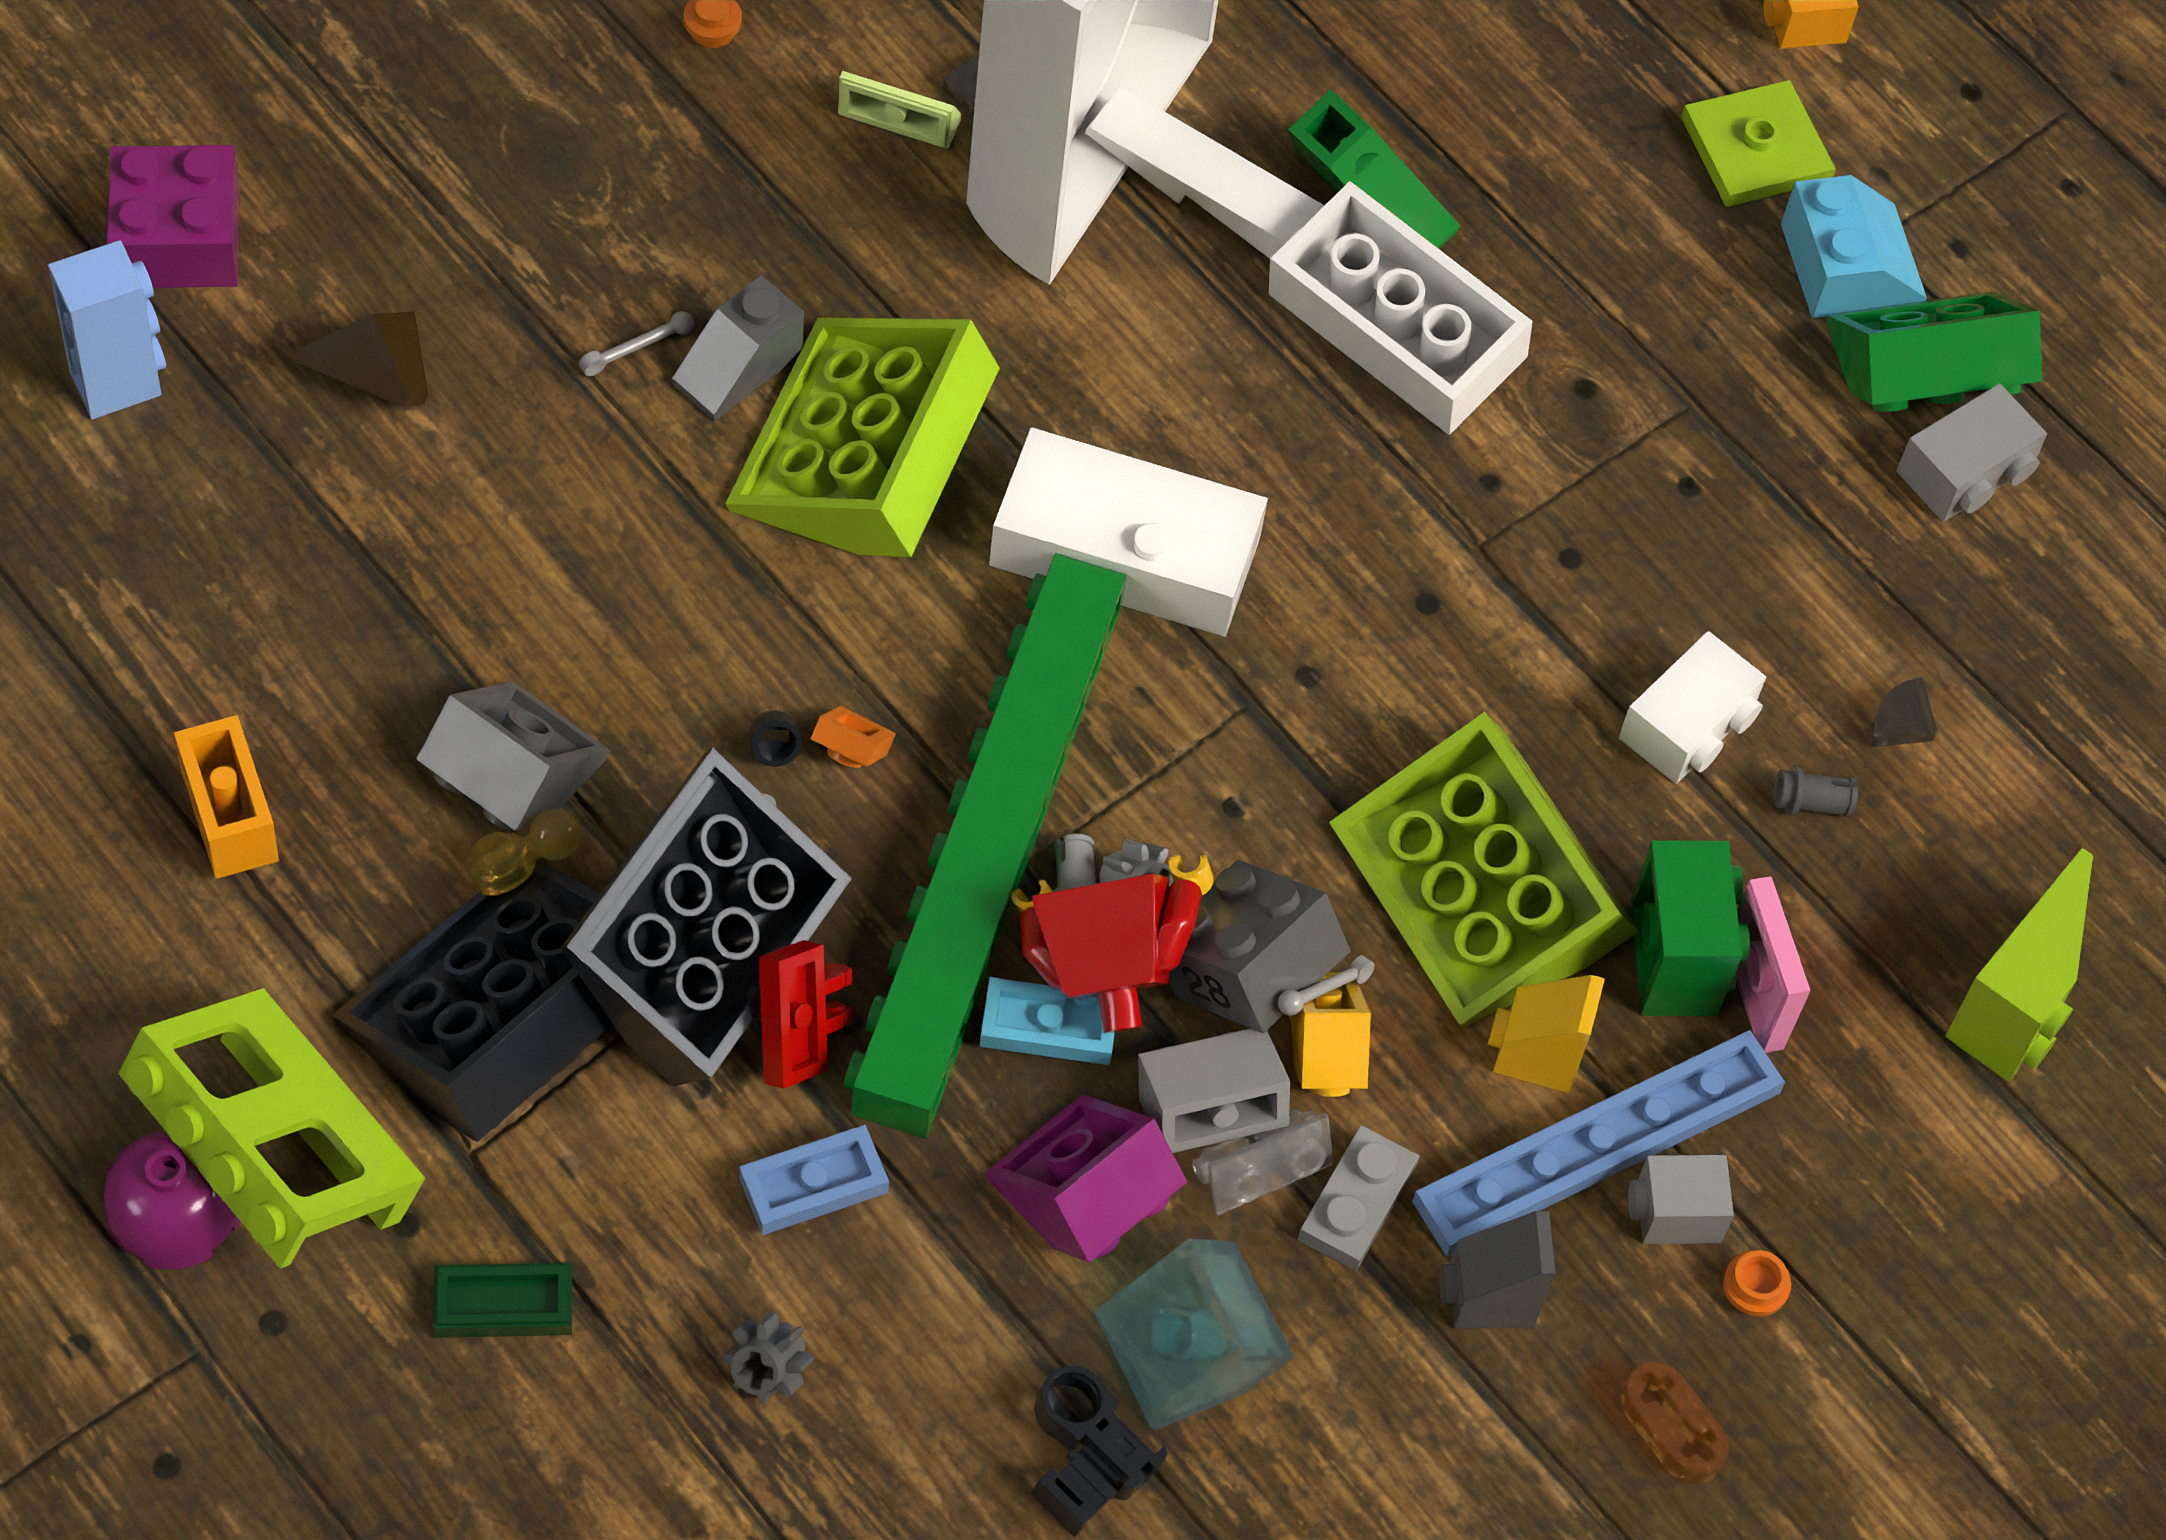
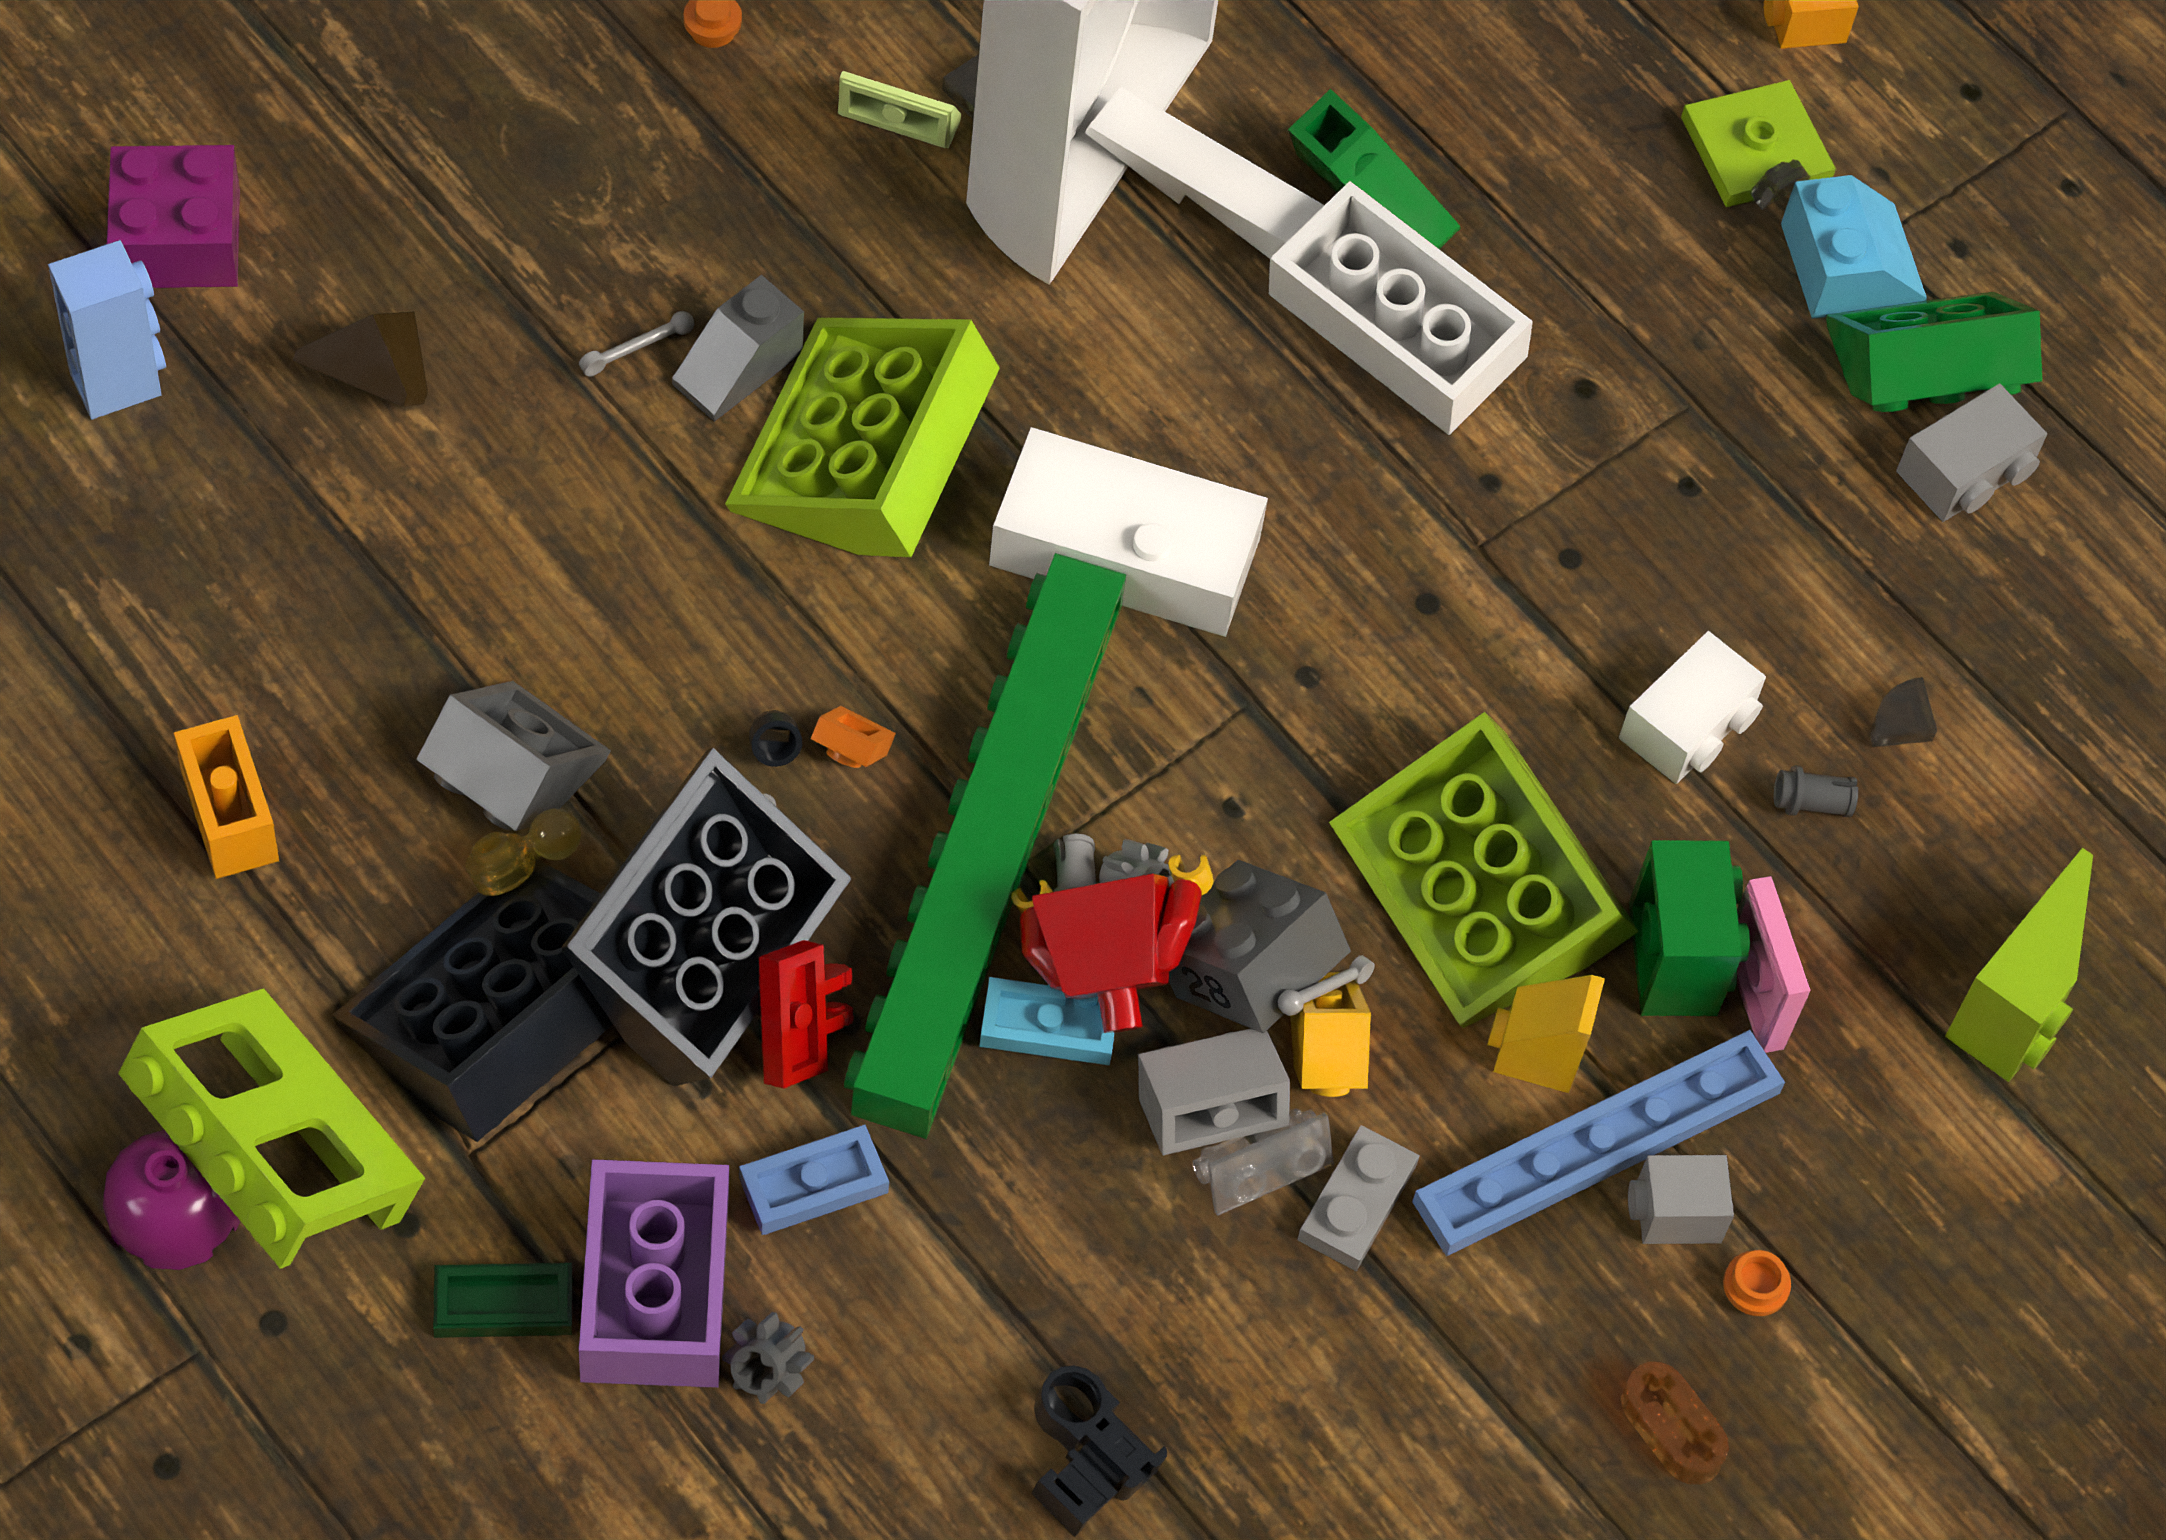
magenta slope [984,1094,1188,1262] -> none
clear light blue slope [1094,1239,1294,1429] -> none
dark grey slope [1440,1211,1555,1329] -> none
none -> medium lavender brick [579,1159,729,1388]
none -> clear smoke tile [1750,159,1811,210]

